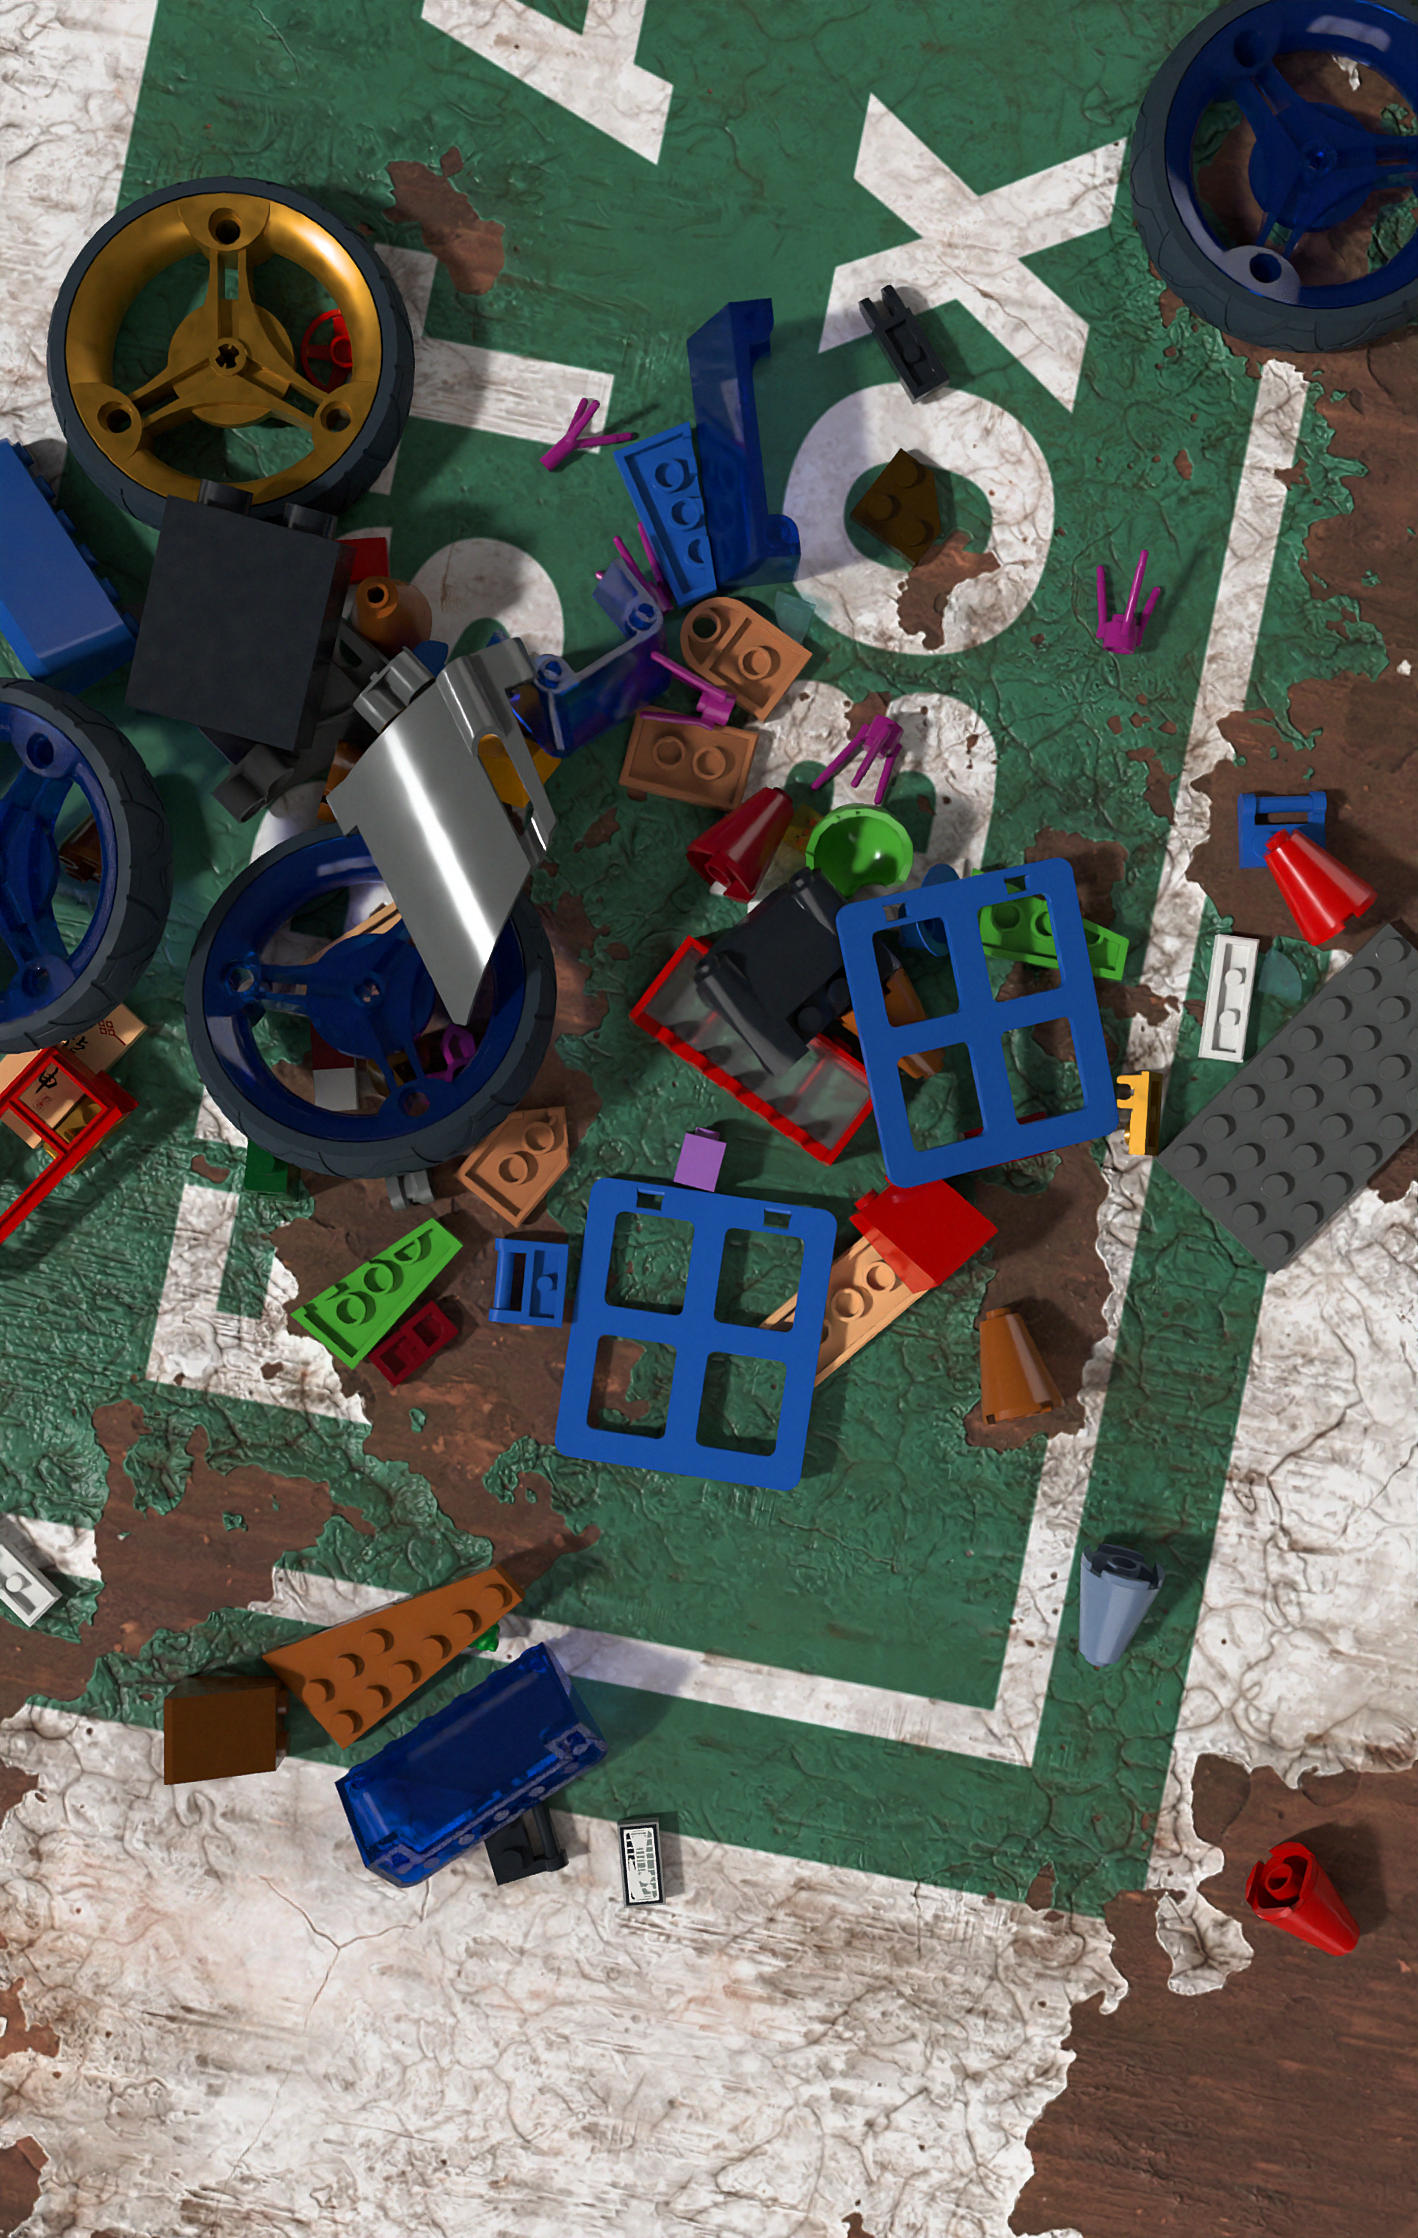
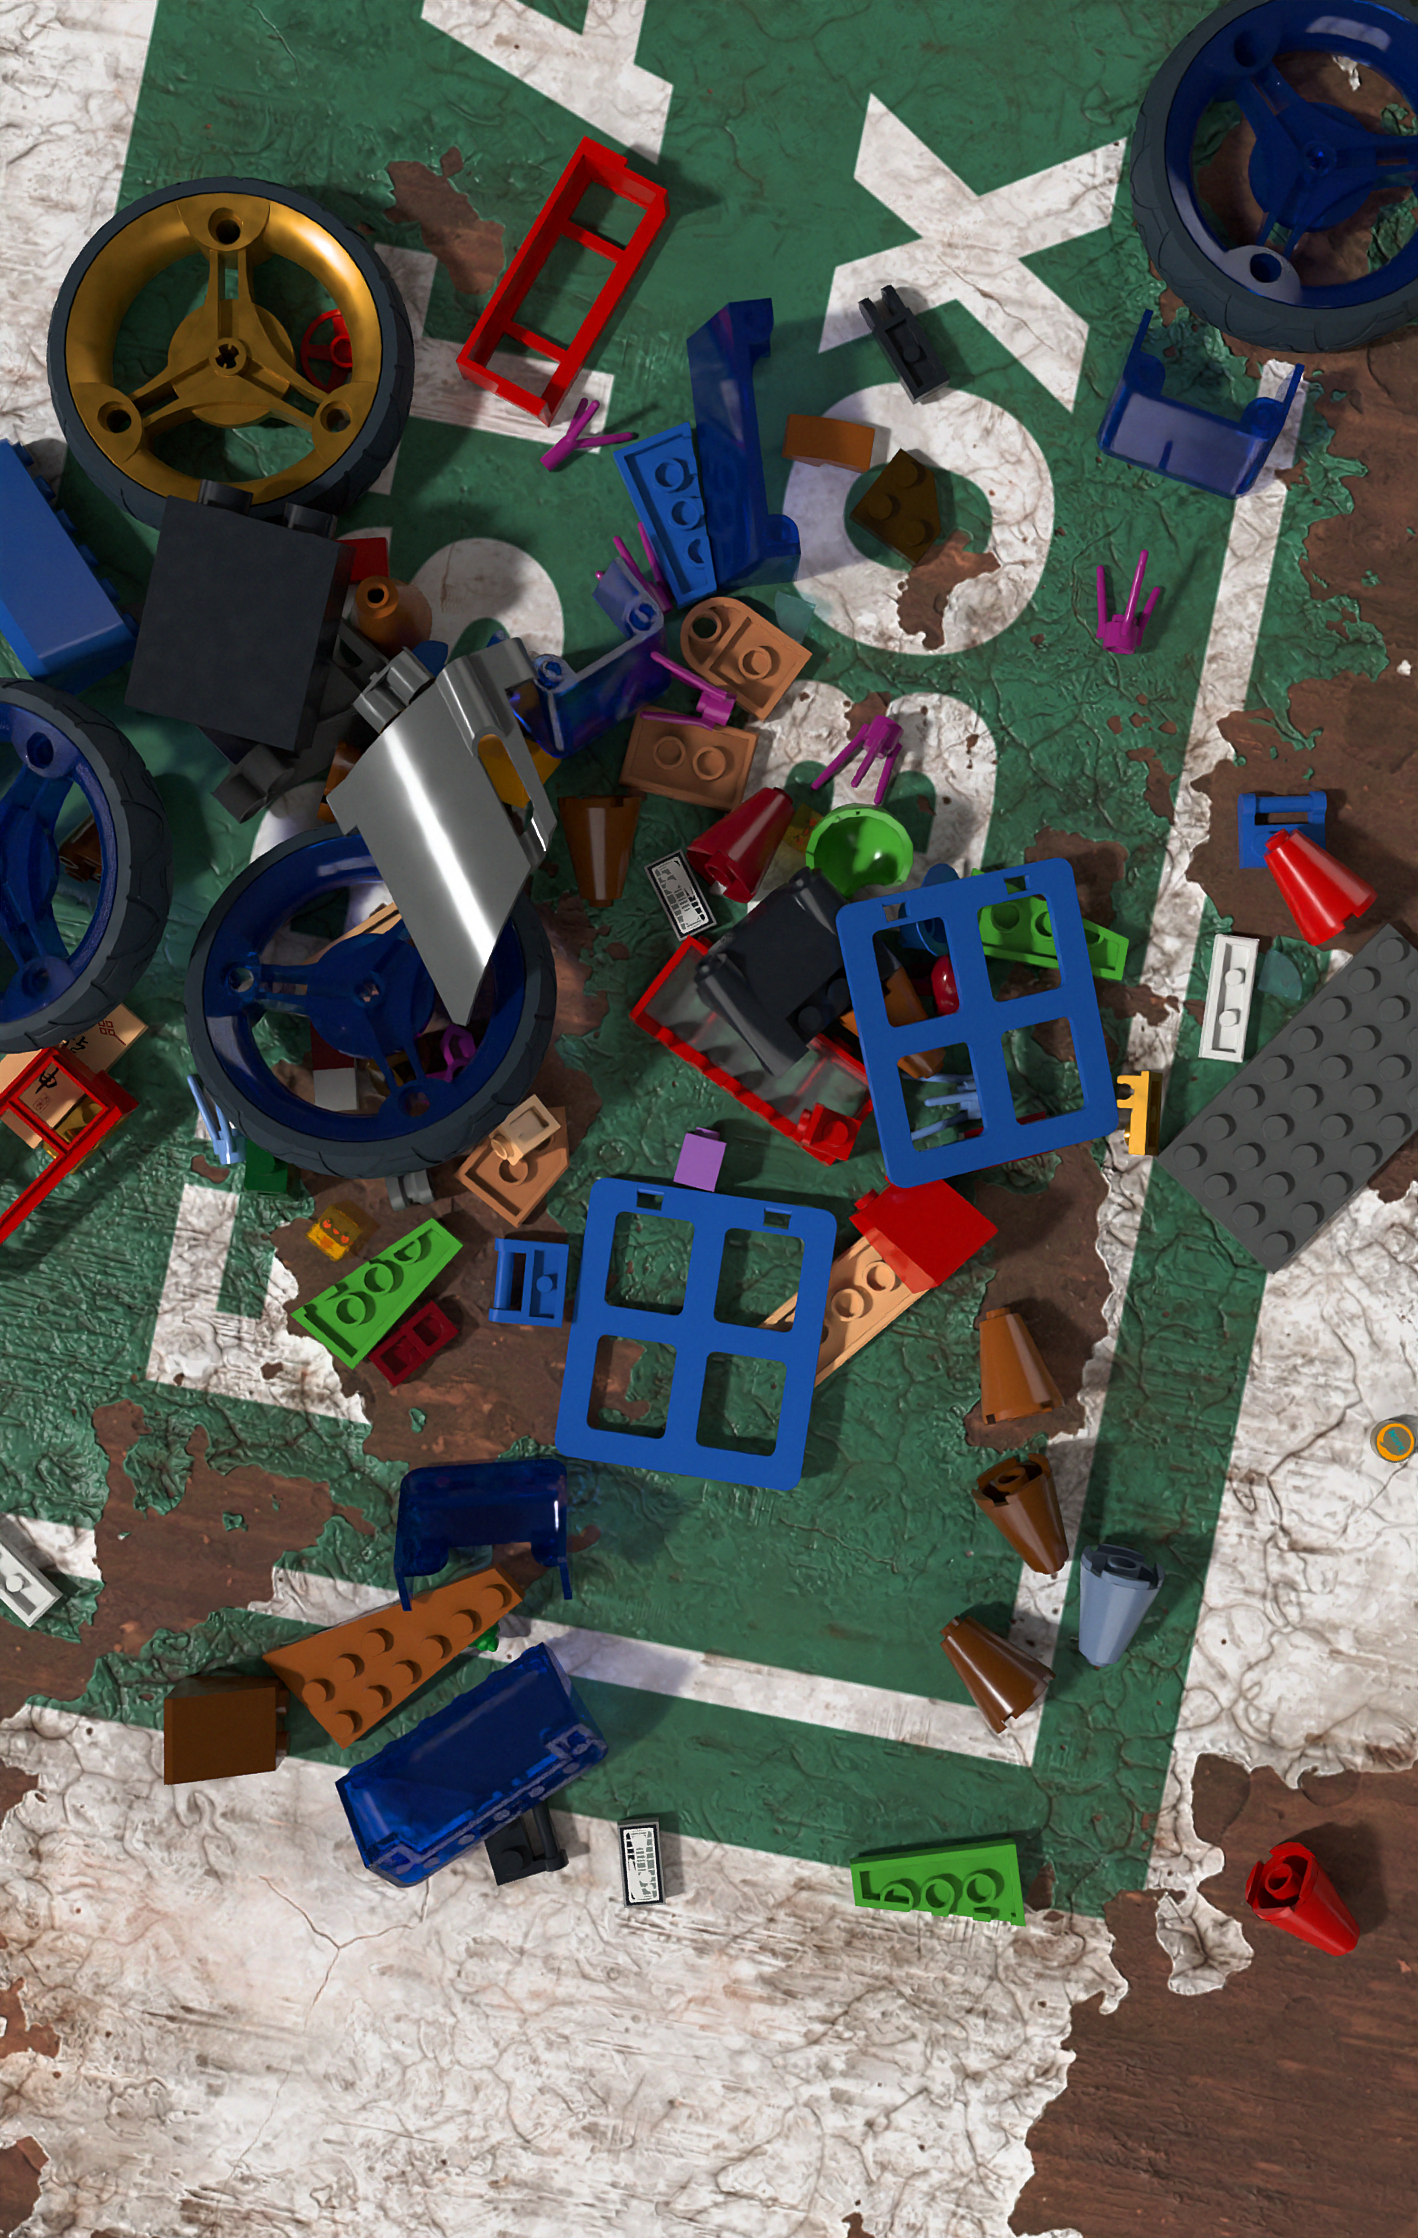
none -> medium blue plant [187,1073,260,1165]
none -> clear yellow tile [304,1204,364,1263]
none -> clear blue windscreen [393,1459,573,1611]
none -> red piece [456,135,671,428]
none -> light nougat bracket [488,1094,561,1166]
none -> reddish brown cone [557,795,641,907]
none -> tile [644,849,717,942]
none -> dark orange slope [781,414,875,474]
none -> red bracket [795,1102,862,1162]
none -> bright green wing [849,1838,1026,1927]
none -> medium blue plant [901,1071,982,1141]
none -> dark red piece [911,952,959,1016]
none -> reddish brown cone [940,1615,1056,1735]
none -> reddish brown cone [971,1453,1069,1575]
none -> clear blue windscreen [1096,308,1305,499]
none -> dark tan tile [1370,1419,1416,1463]

